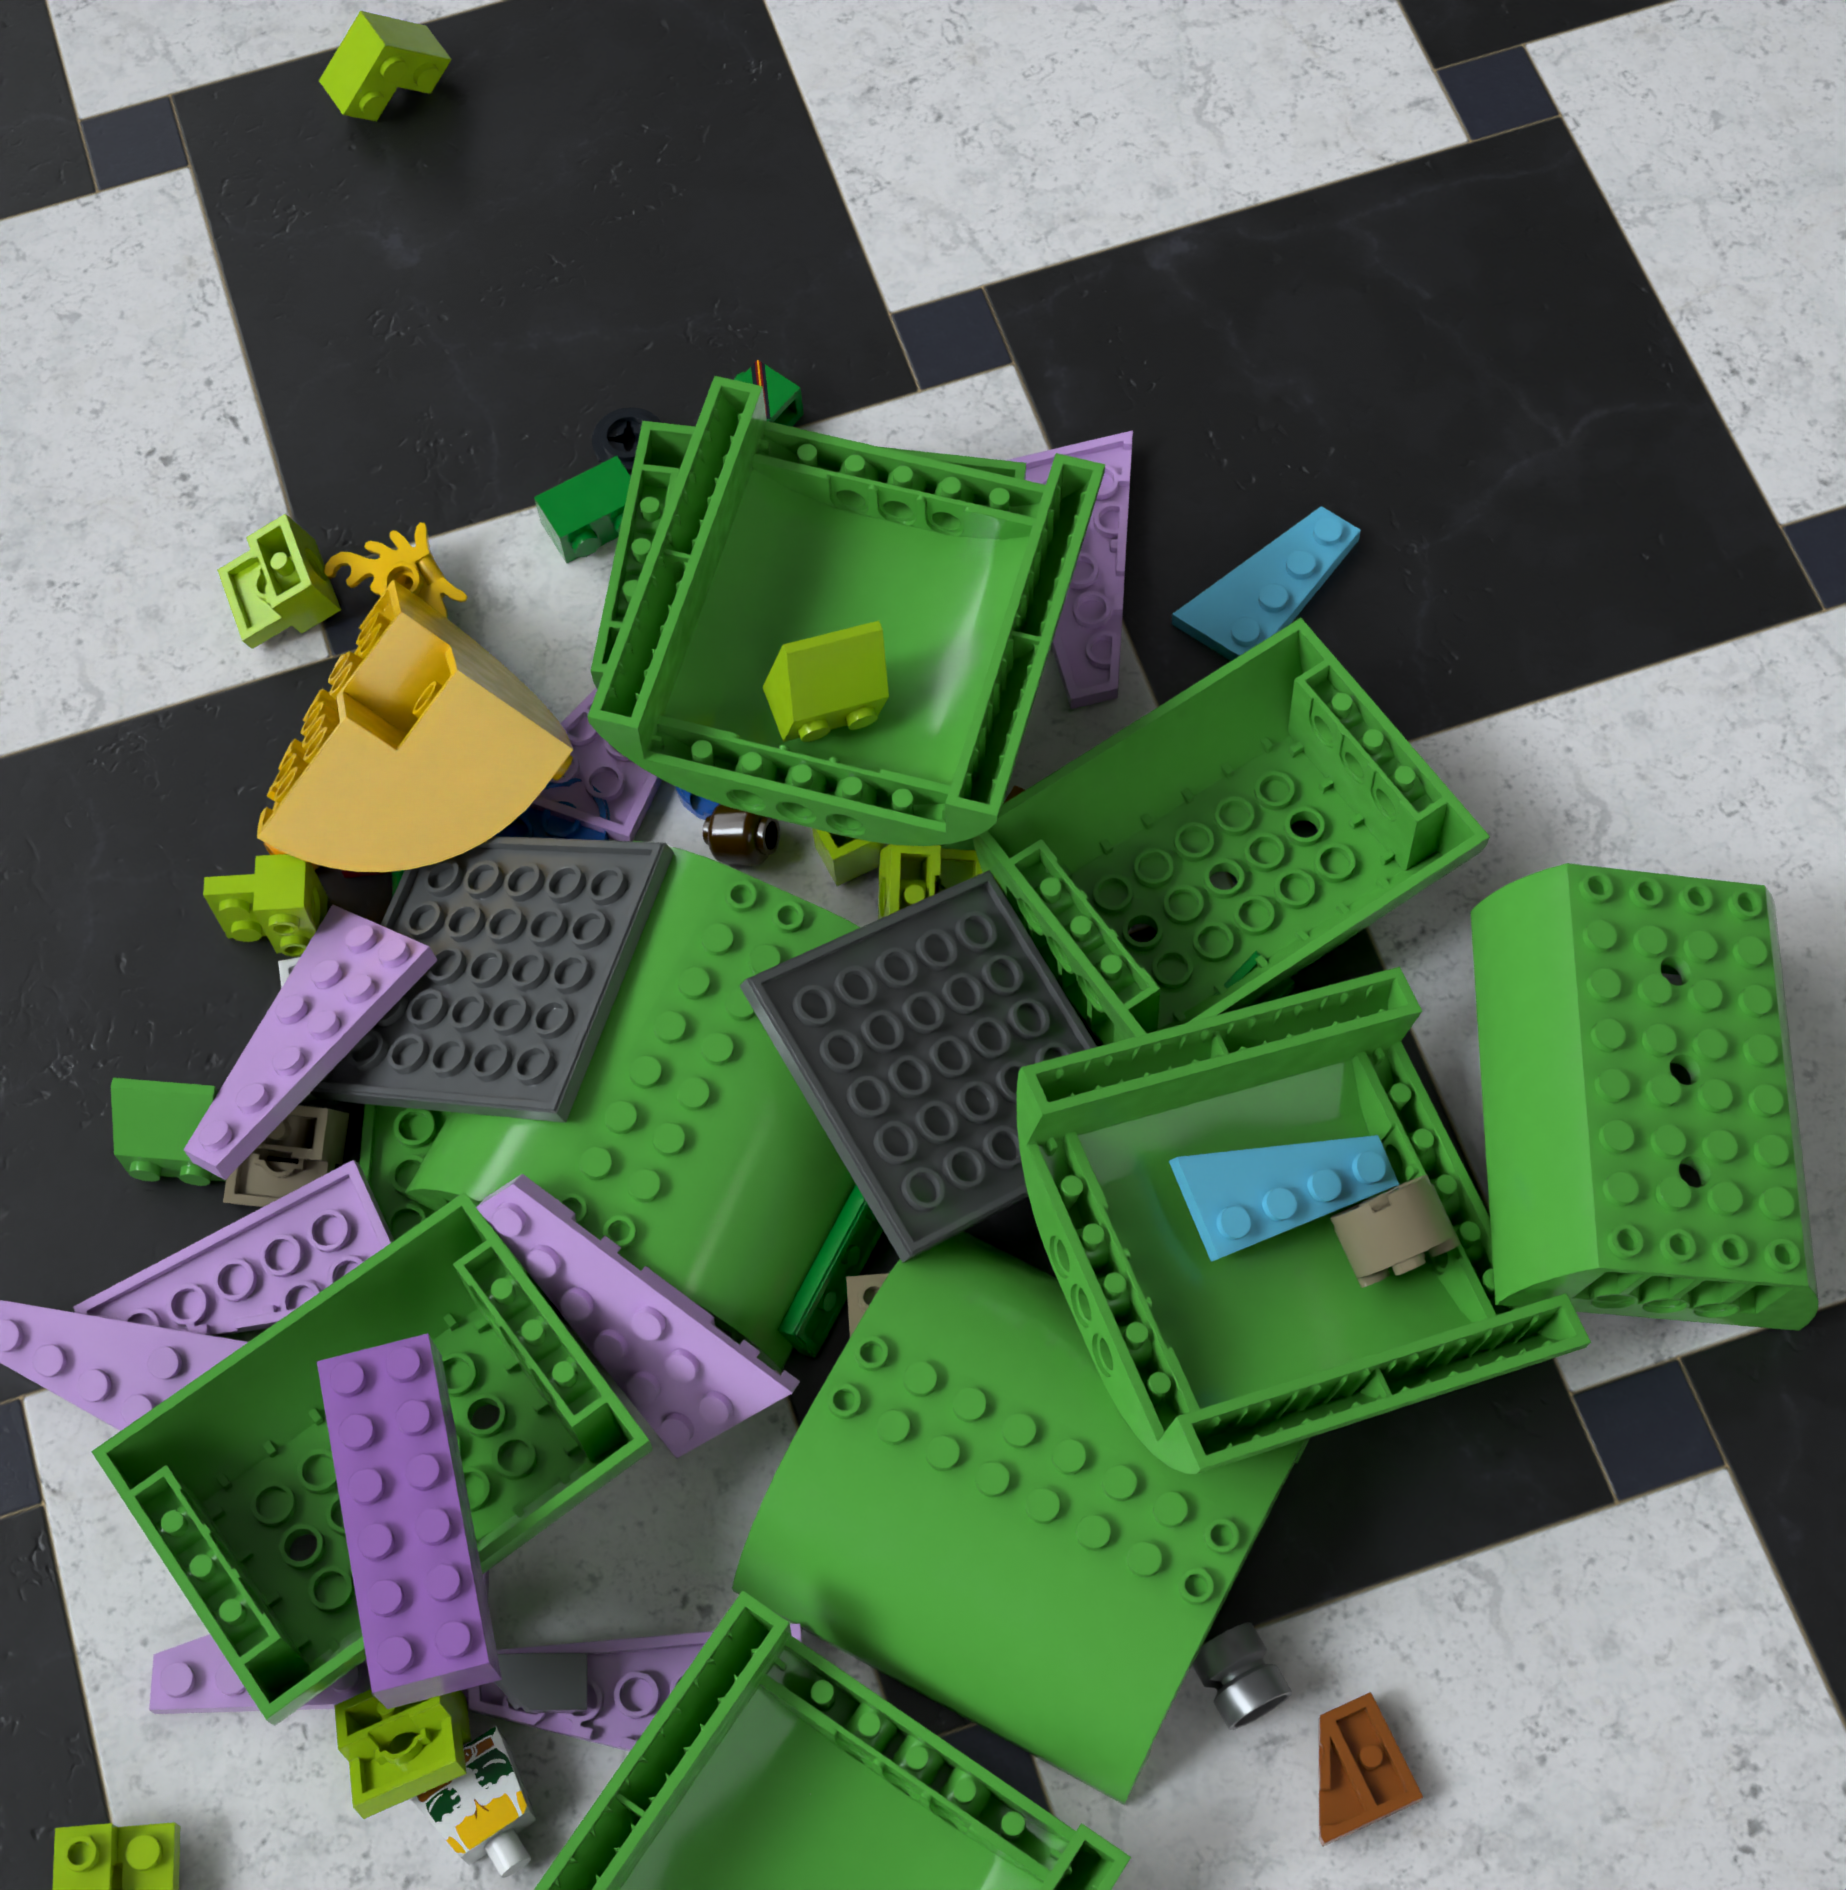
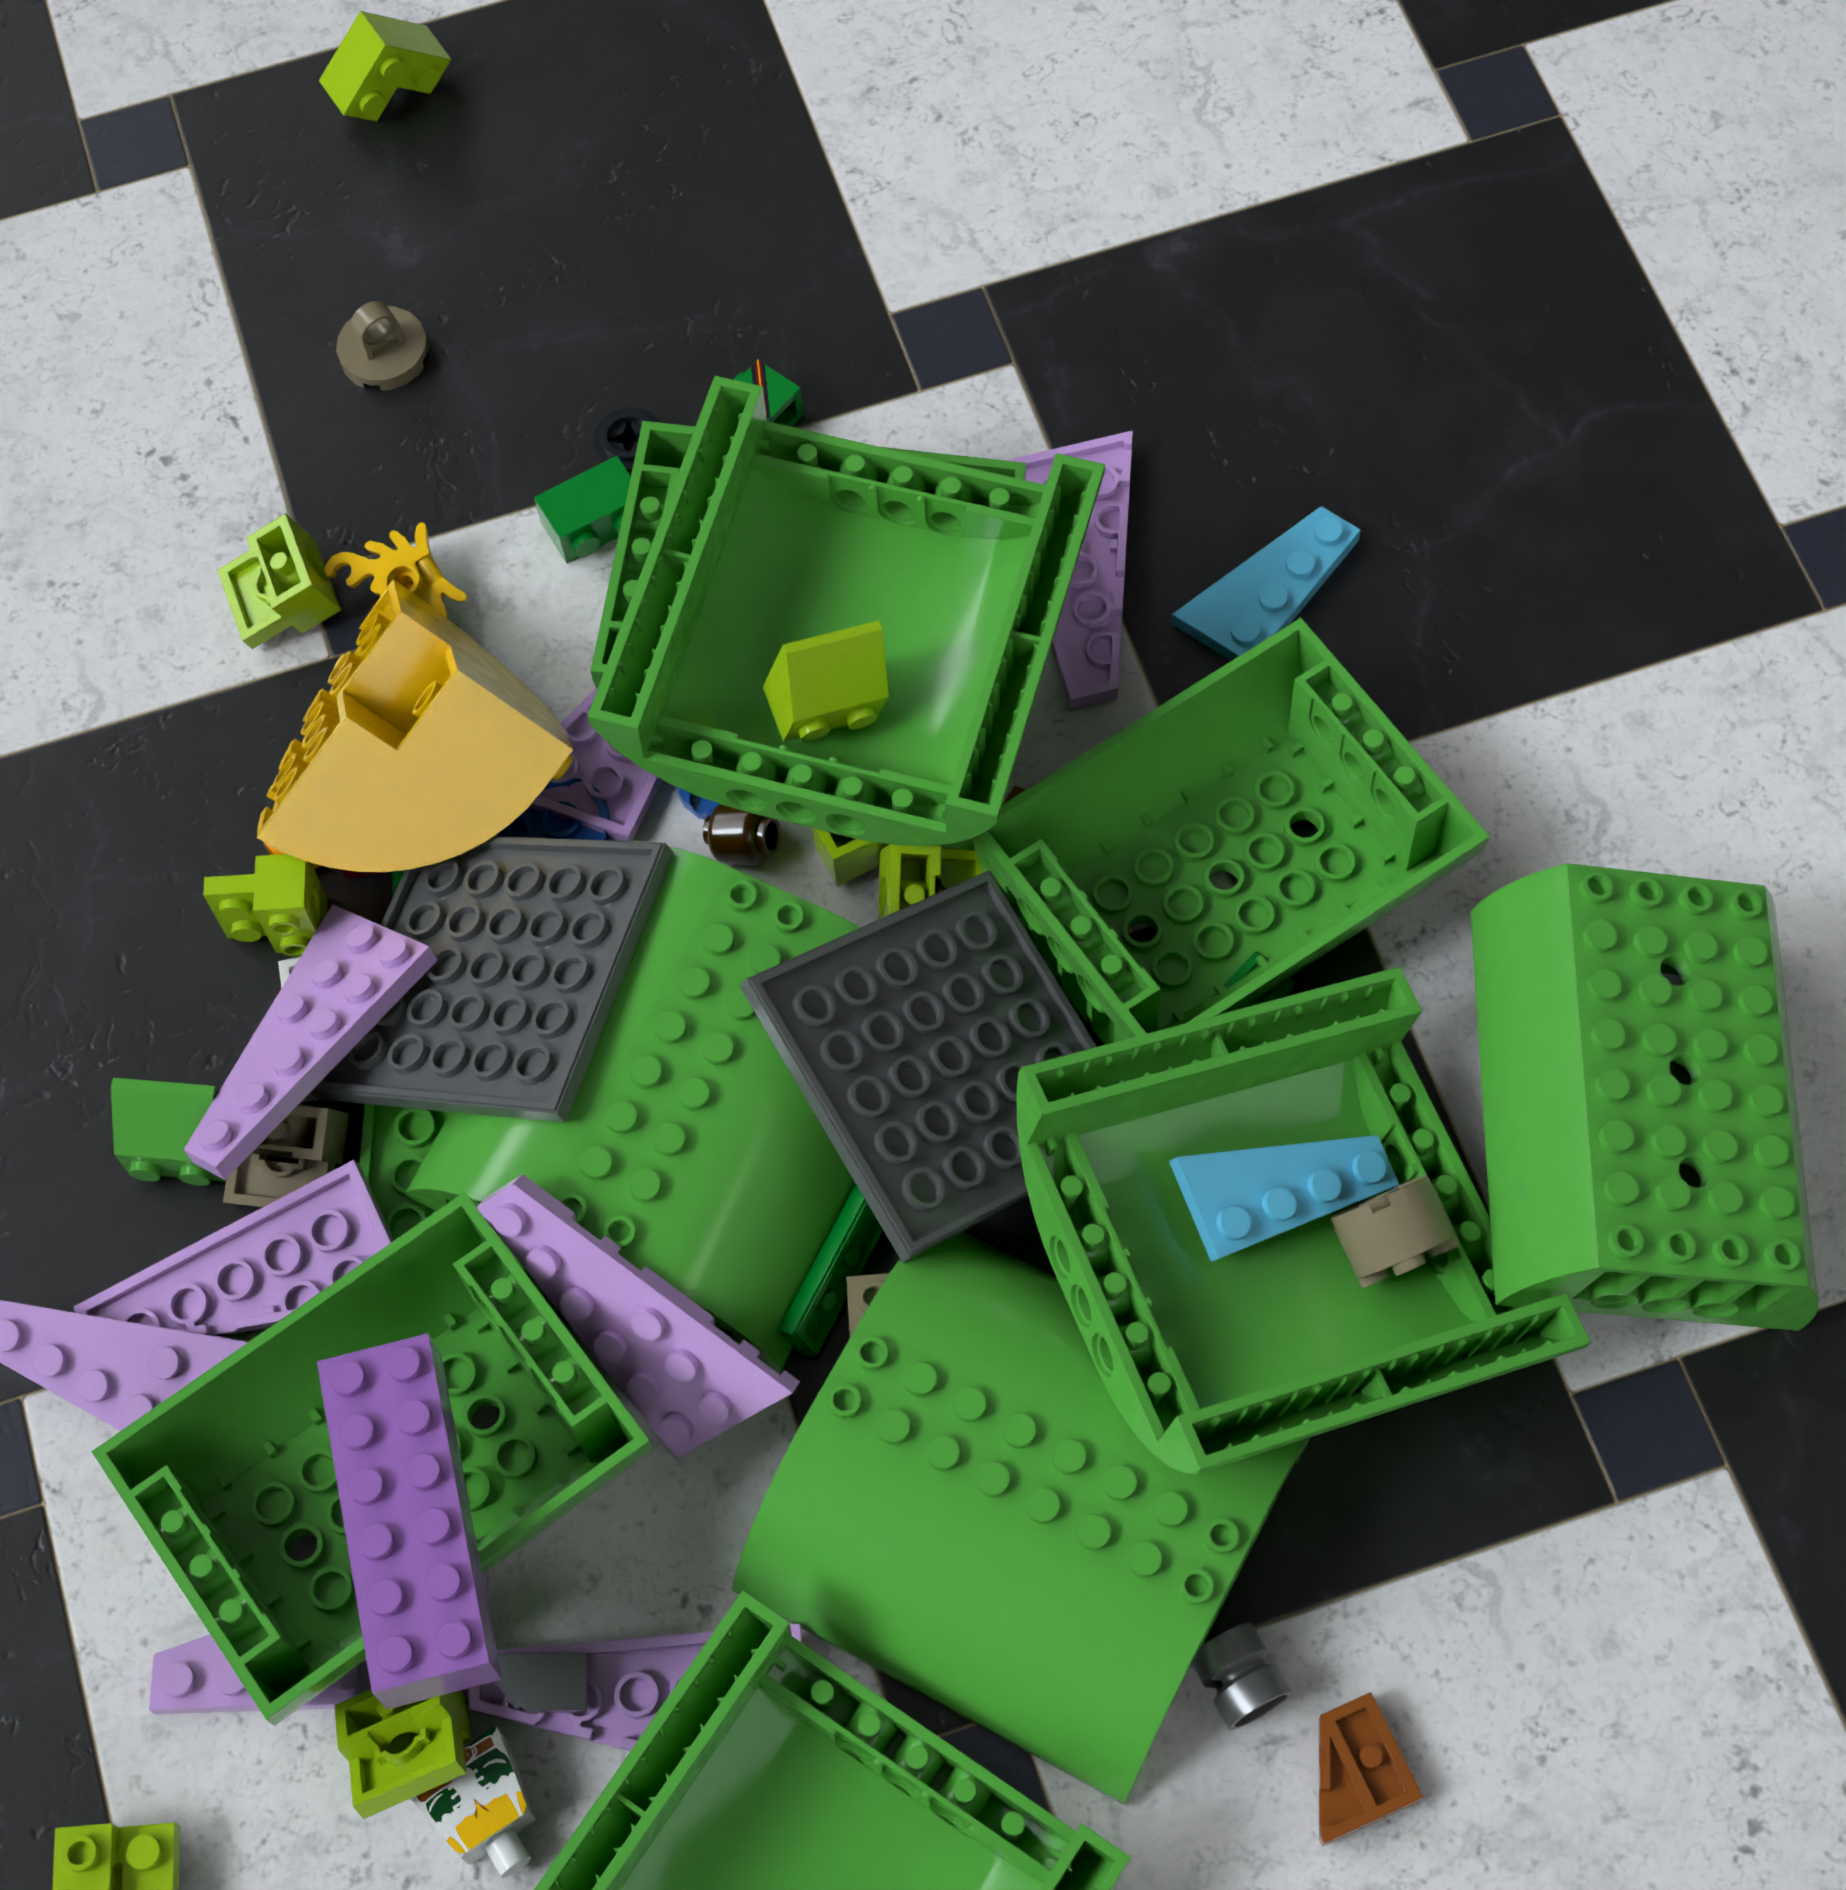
none -> dark tan tile [336,301,429,390]

